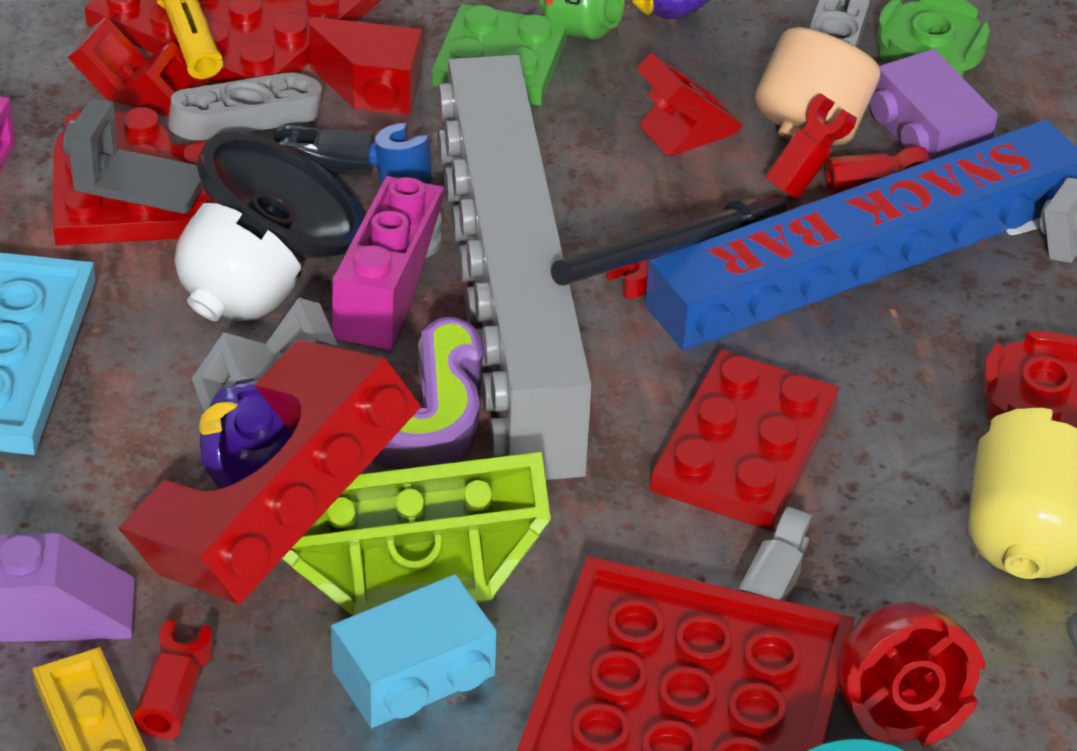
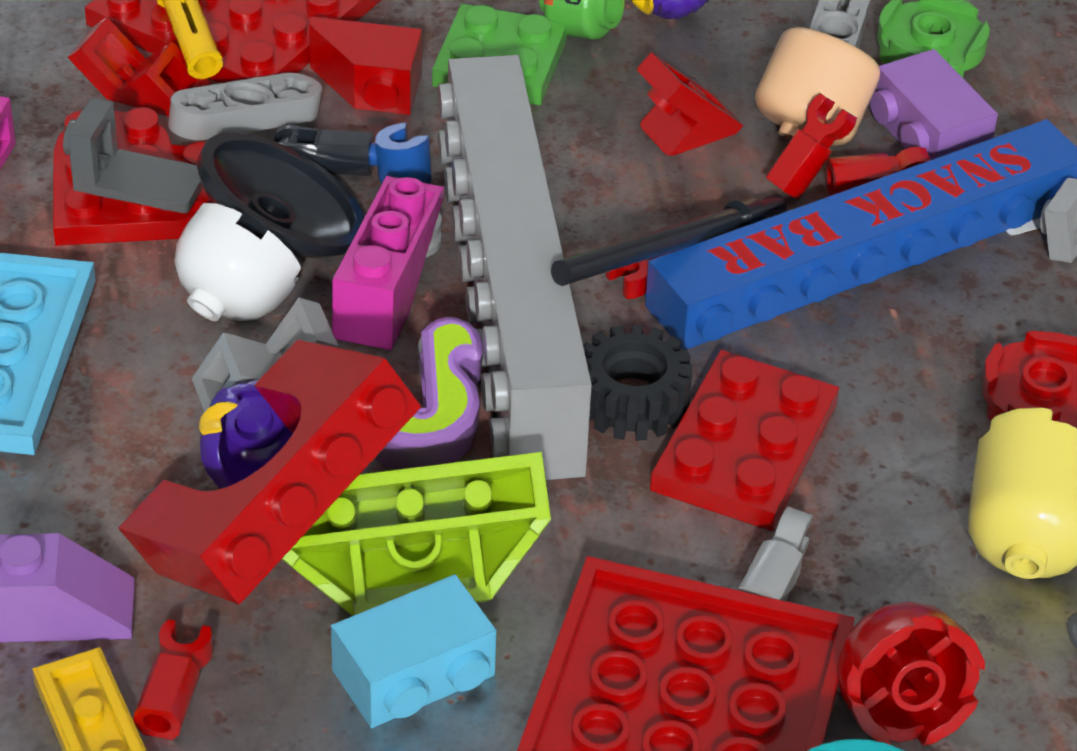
none -> black tyre [583,324,693,441]

